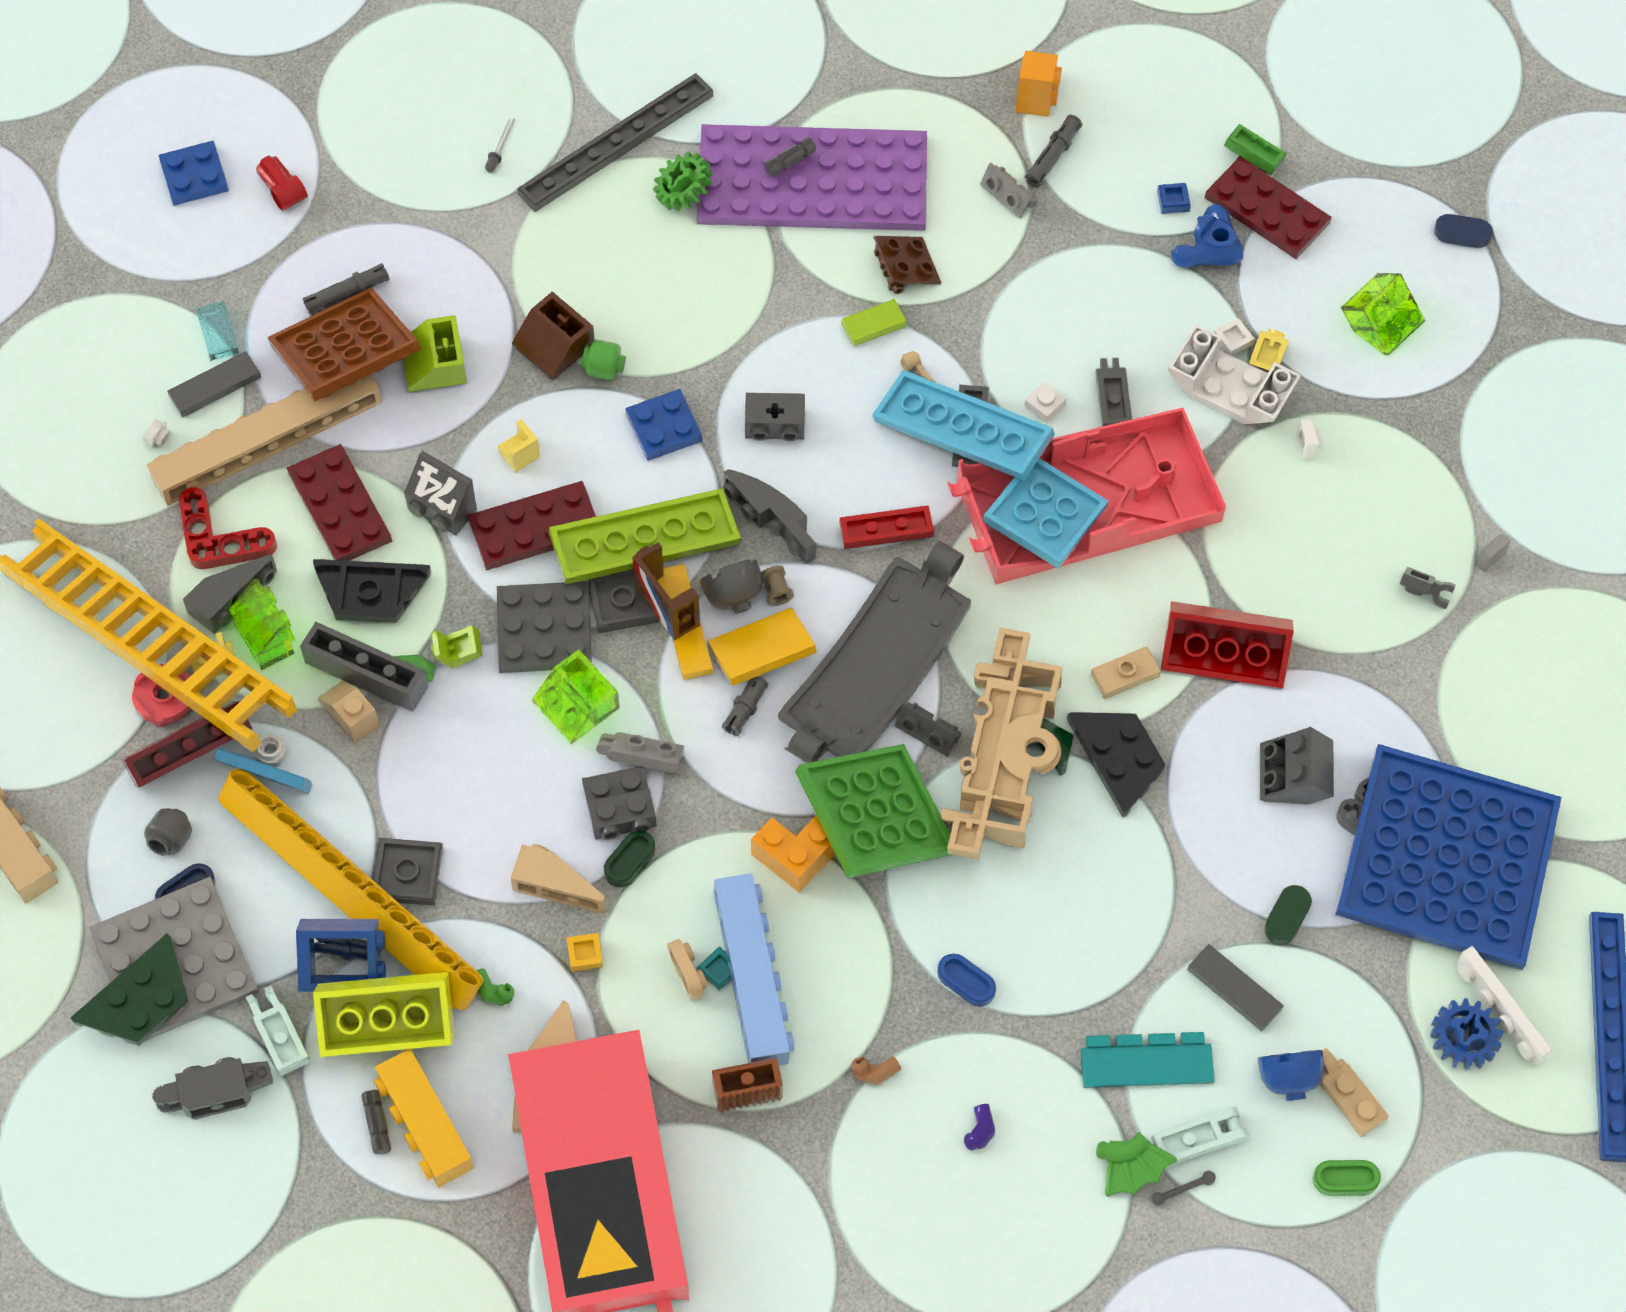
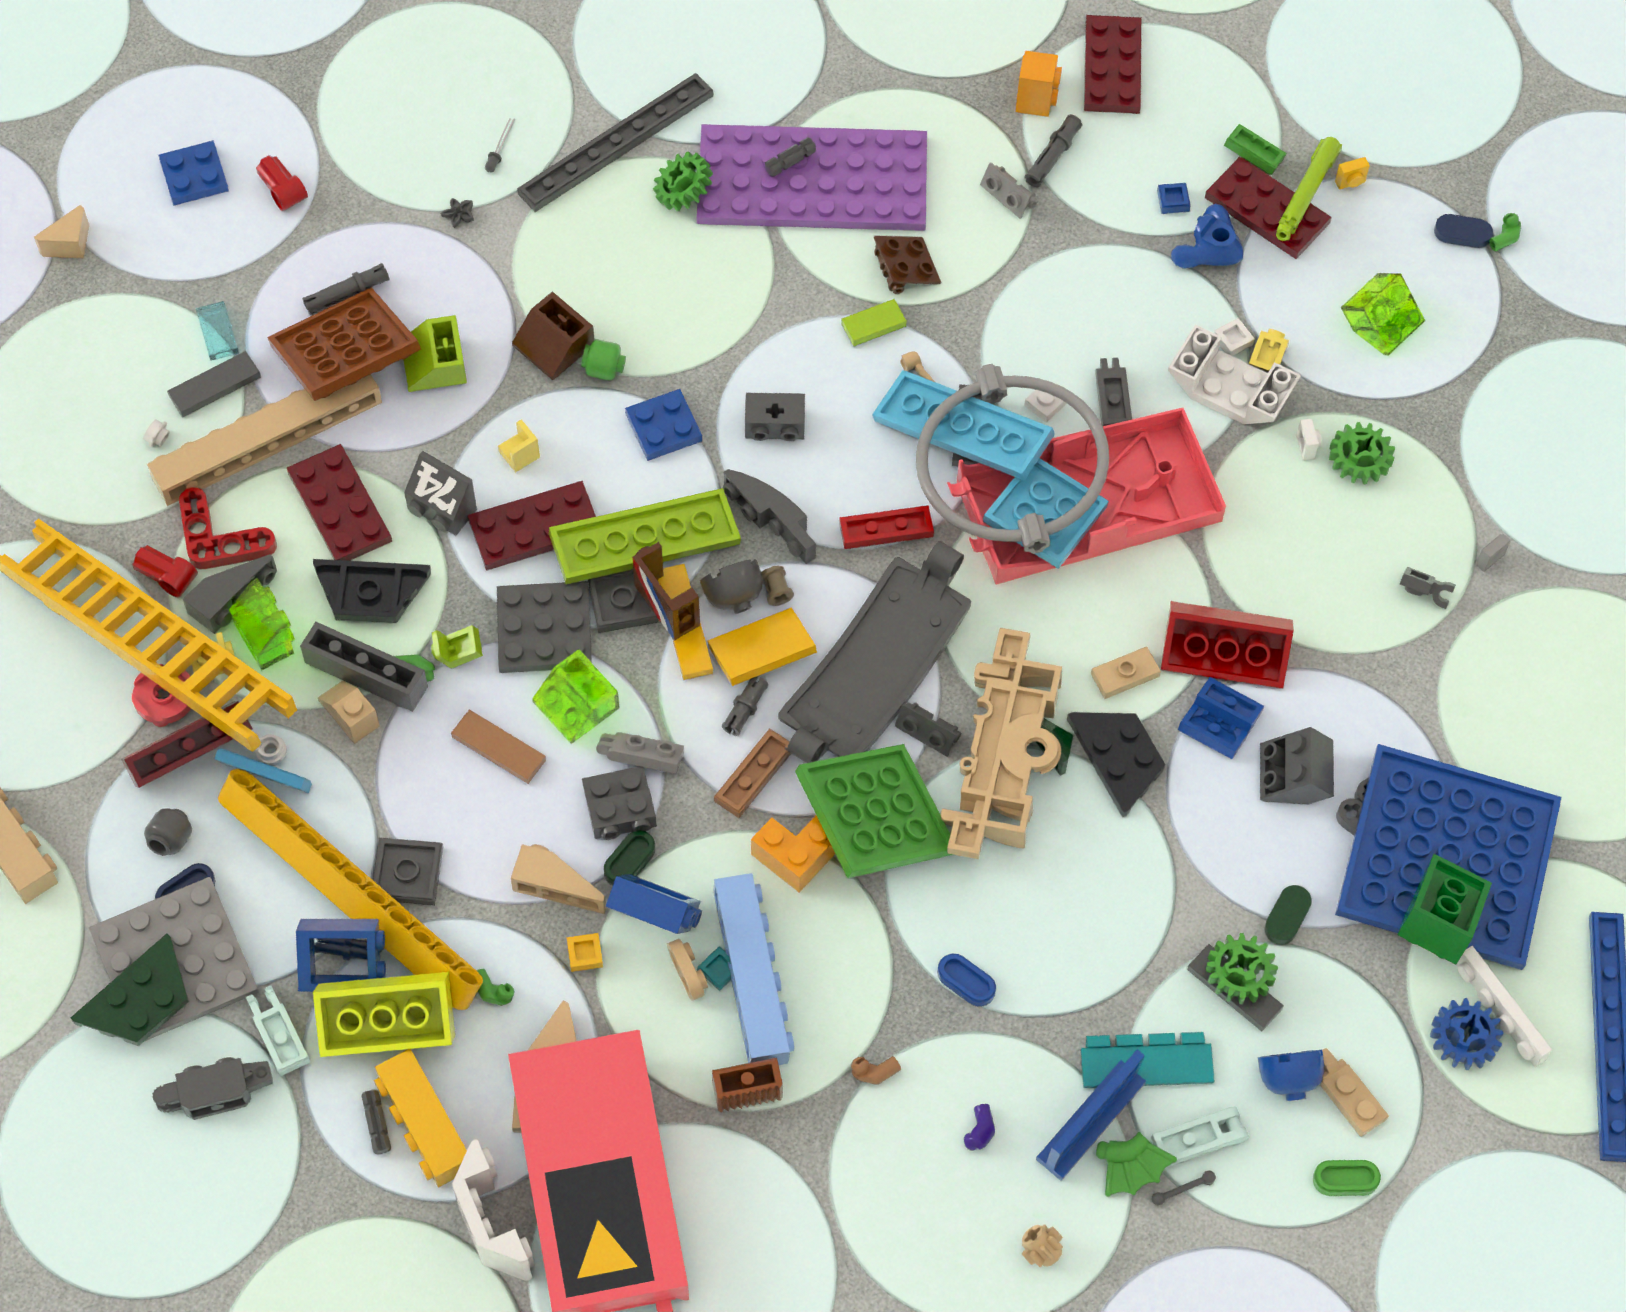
none -> tan slope [34,205,89,258]
none -> red piece [132,545,198,598]
none -> dark grey plant [440,198,474,228]
none -> medium nougat tile [451,709,546,784]
none -> white slope [452,1139,535,1281]
none -> blue window [605,874,702,934]
none -> medium nougat tile [714,728,791,818]
none -> light grey piece [916,364,1110,554]
none -> tan gear [1022,1224,1063,1267]
none -> blue fence [1036,1049,1146,1181]
none -> dark red plate [1084,15,1142,114]
none -> blue slope [1178,677,1264,759]
none -> bright green gear [1206,933,1278,1004]
none -> lime piece [1276,137,1342,241]
none -> bright green gear [1329,422,1395,485]
none -> yellow plate [1335,157,1370,190]
none -> green slope [1397,854,1492,965]
none -> bright green arm [1489,213,1521,252]

